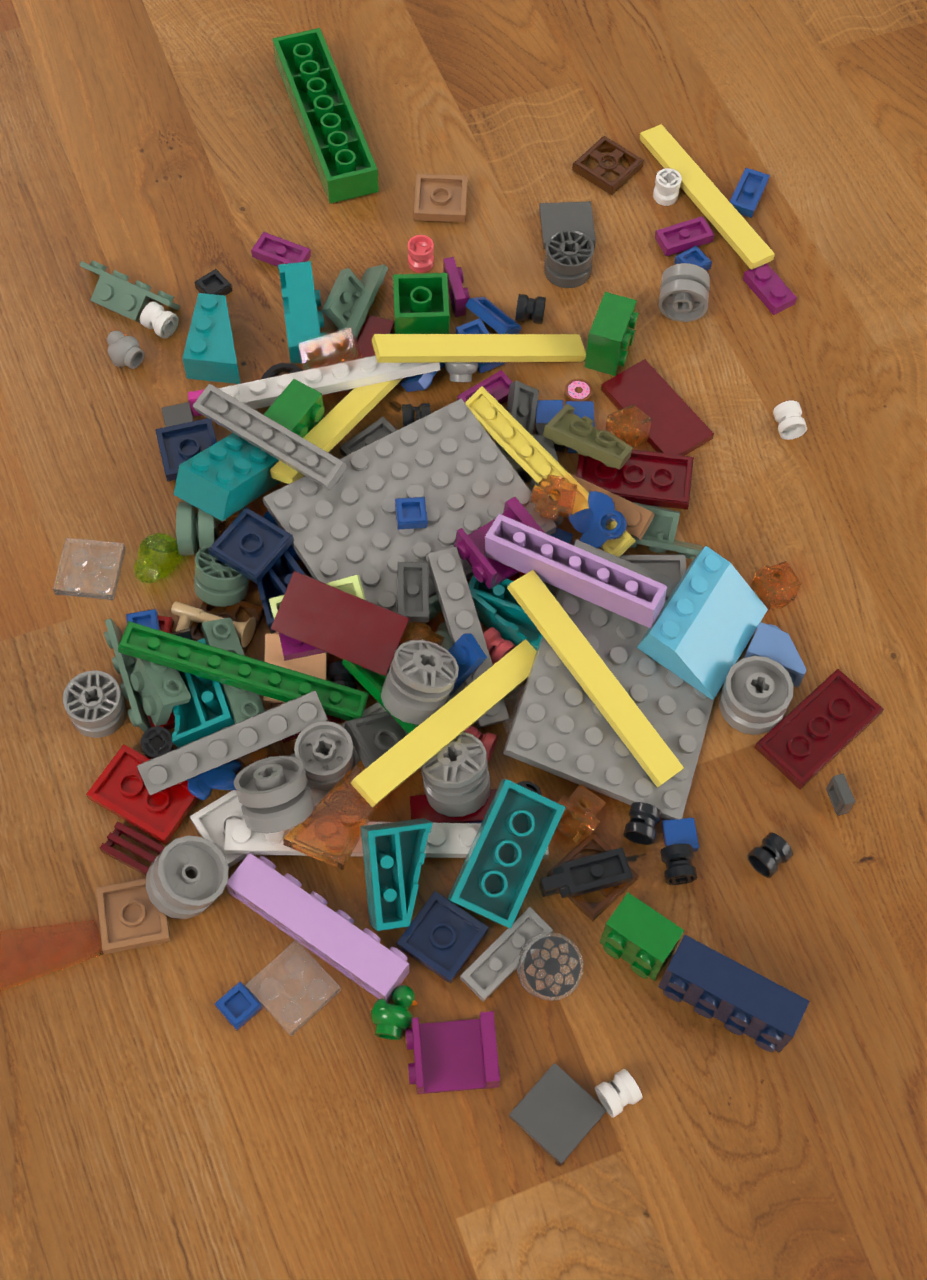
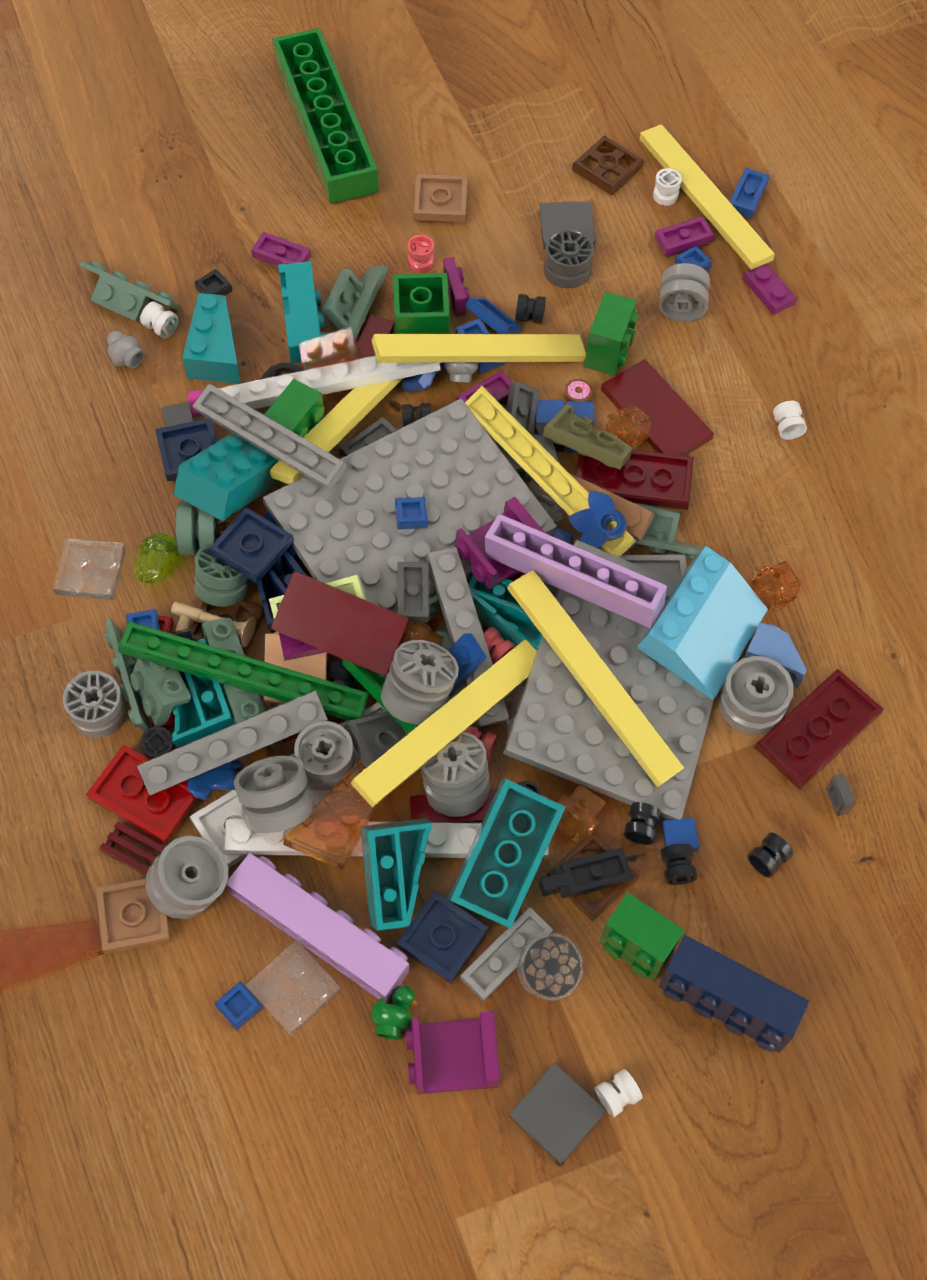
clear orange brick [530,475,577,520] -> none

